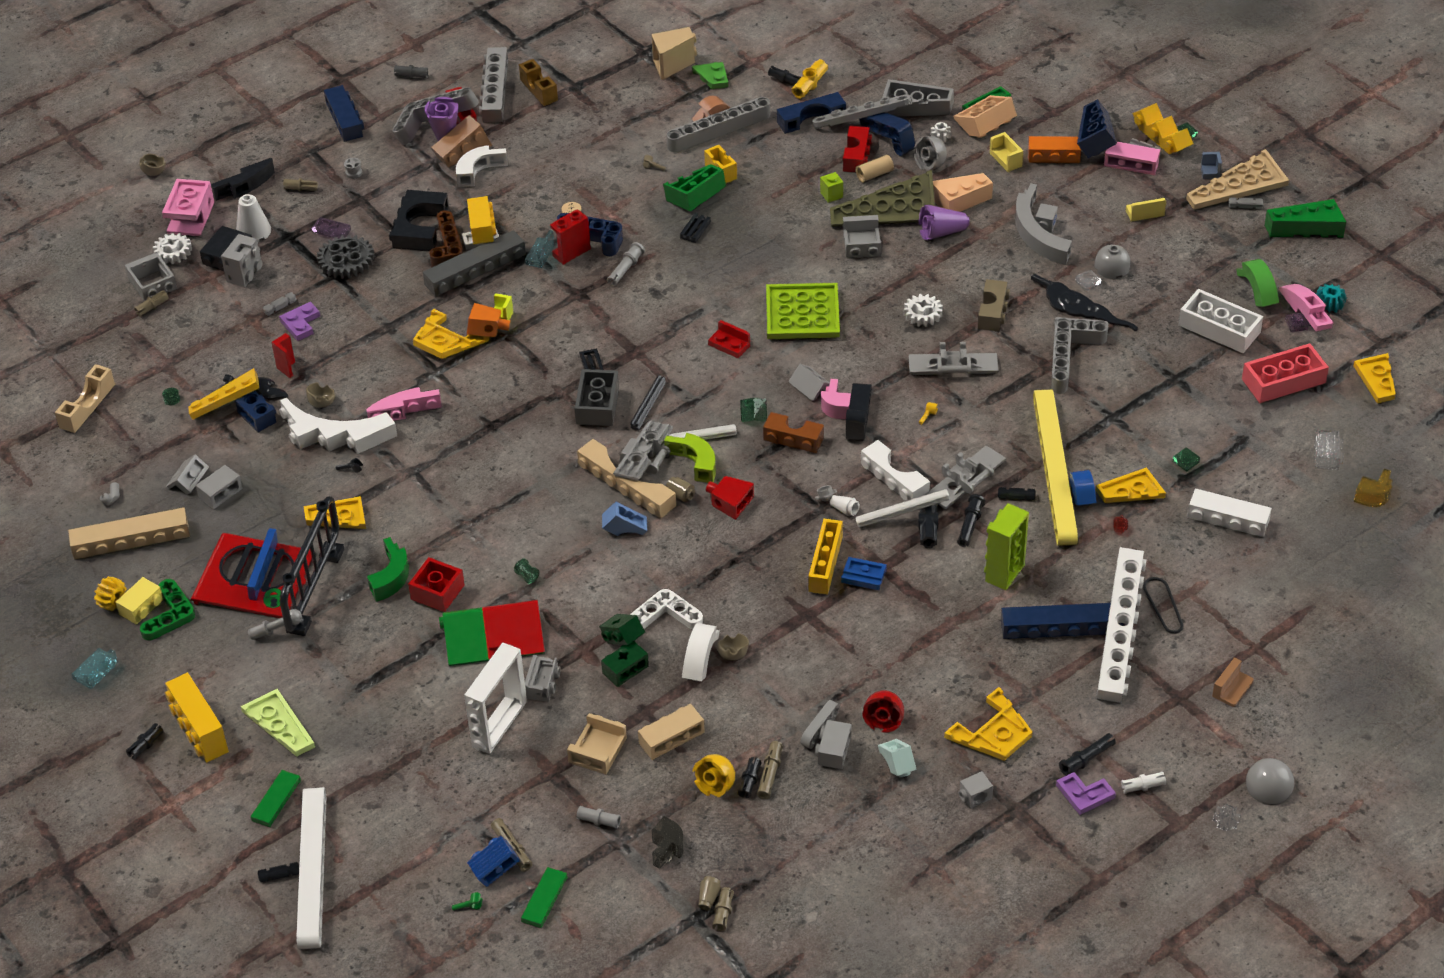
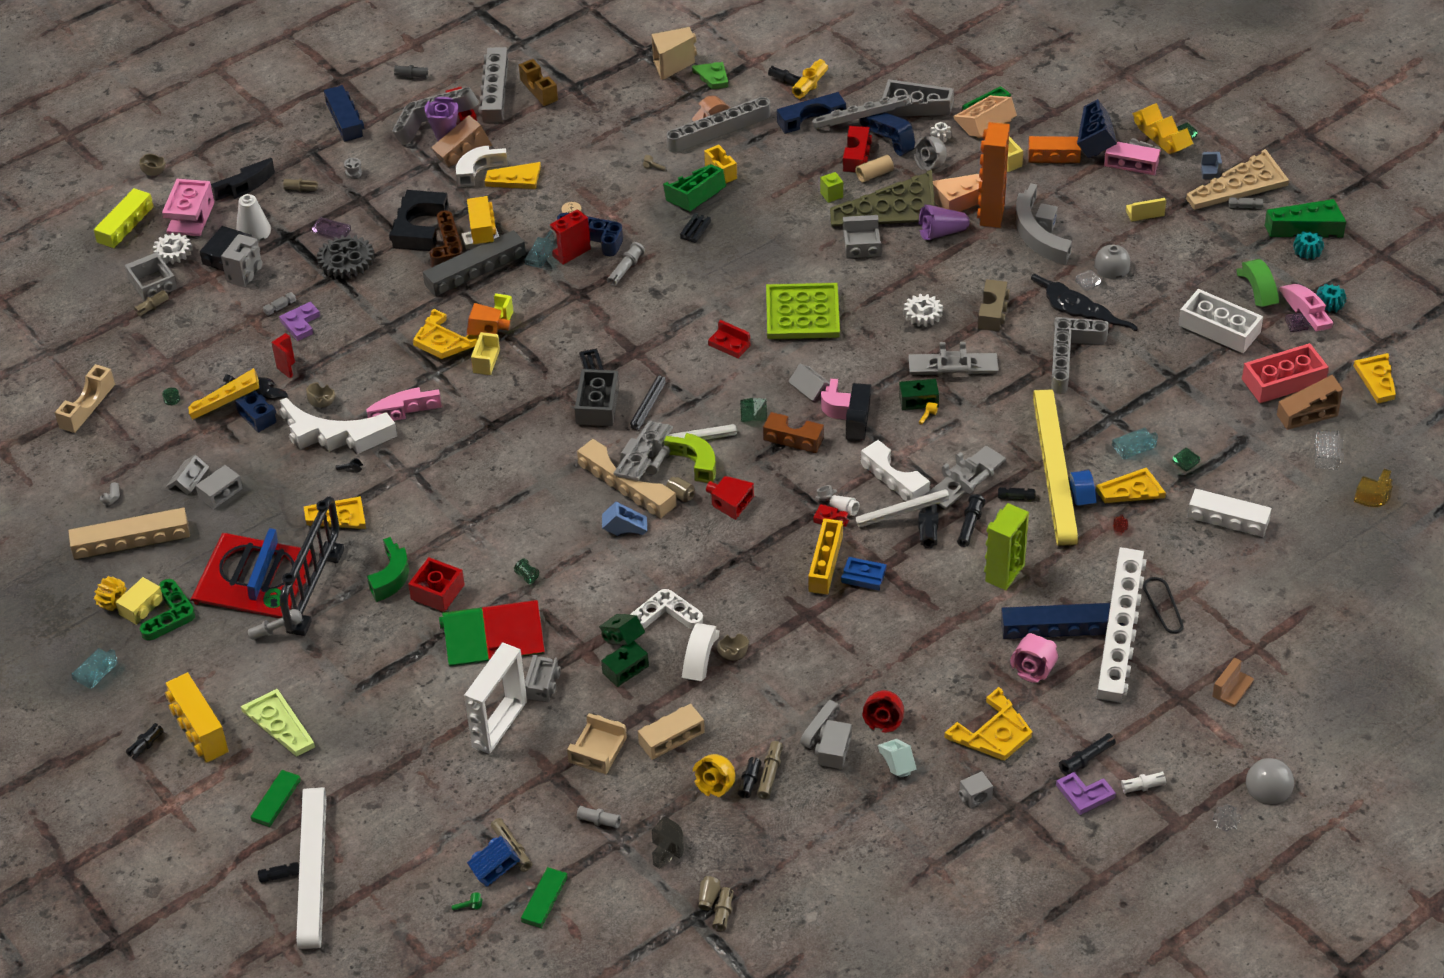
none -> neon yellow brick [93,188,154,248]
none -> light yellow panel [471,332,500,375]
none -> yellow wing [485,162,541,189]
none -> red plate [813,504,849,527]
none -> dark green brick [899,379,939,410]
none -> orange brick [977,122,1010,228]
none -> bright pink brick [1010,633,1058,682]
none -> clear light blue bracket [1112,427,1158,459]
none -> medium nougat wedge [1277,374,1343,430]
none -> teal gear [1293,232,1324,260]

